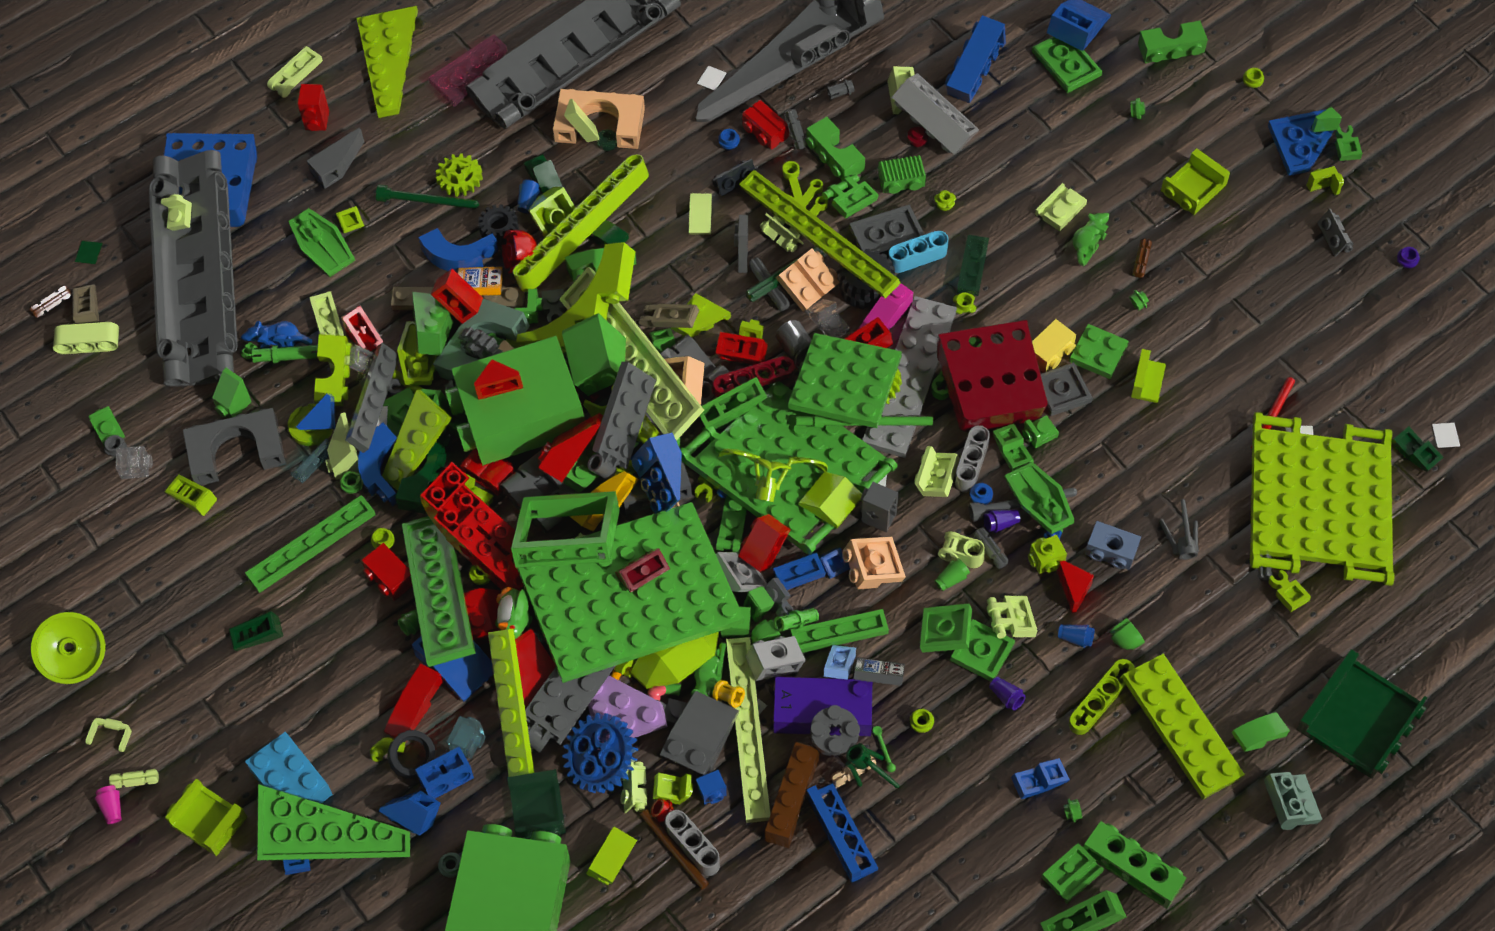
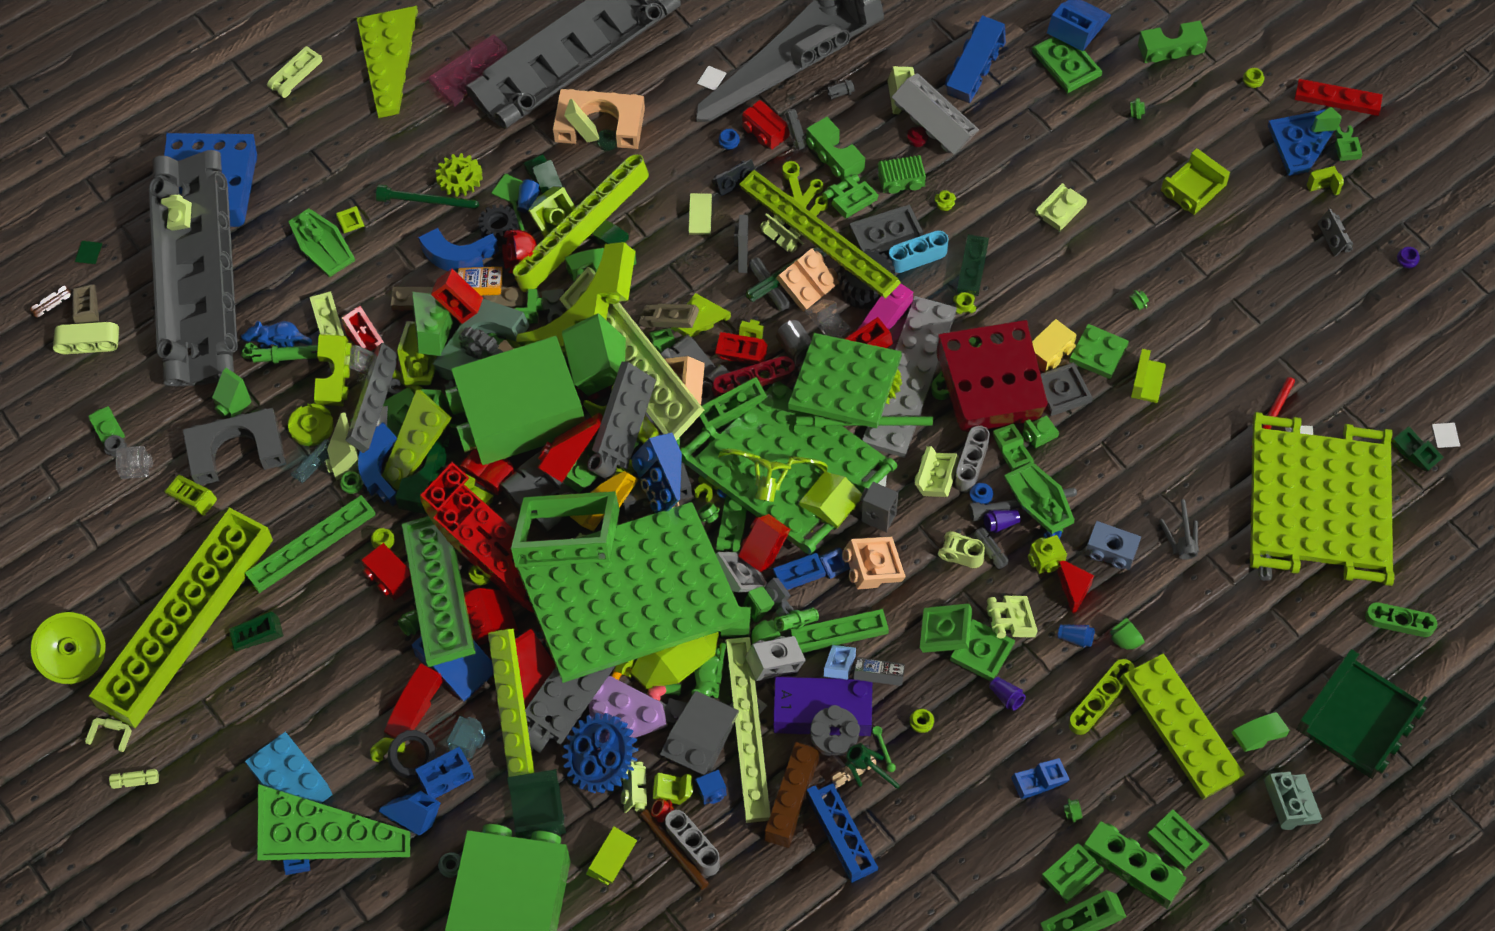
dark pink cone [95,785,122,824] -> none
lime panel [165,779,247,856] -> none
blue slope [296,393,335,430] -> none
red brick [298,84,329,131] -> none
dark grey slope [307,128,364,189] -> none
red slope [474,359,523,400] -> none
bright green animal [495,587,532,639] -> none
dark red slope [615,548,670,593] -> none
yellow bush [712,680,745,708] -> none
bright green cone [934,558,970,591] -> none
bright green animal [1073,213,1109,266] -> none
reddish brown axle [1133,238,1152,278] -> none
lime plate [1268,570,1311,612] -> none
none -> lime brick [89,508,273,729]
none -> bright green piece [491,173,525,231]
none -> bright green plate [698,502,720,523]
none -> bright green plate [1147,809,1210,871]
none -> red plate [1295,79,1383,116]
none -> bright green beam [1365,602,1437,637]

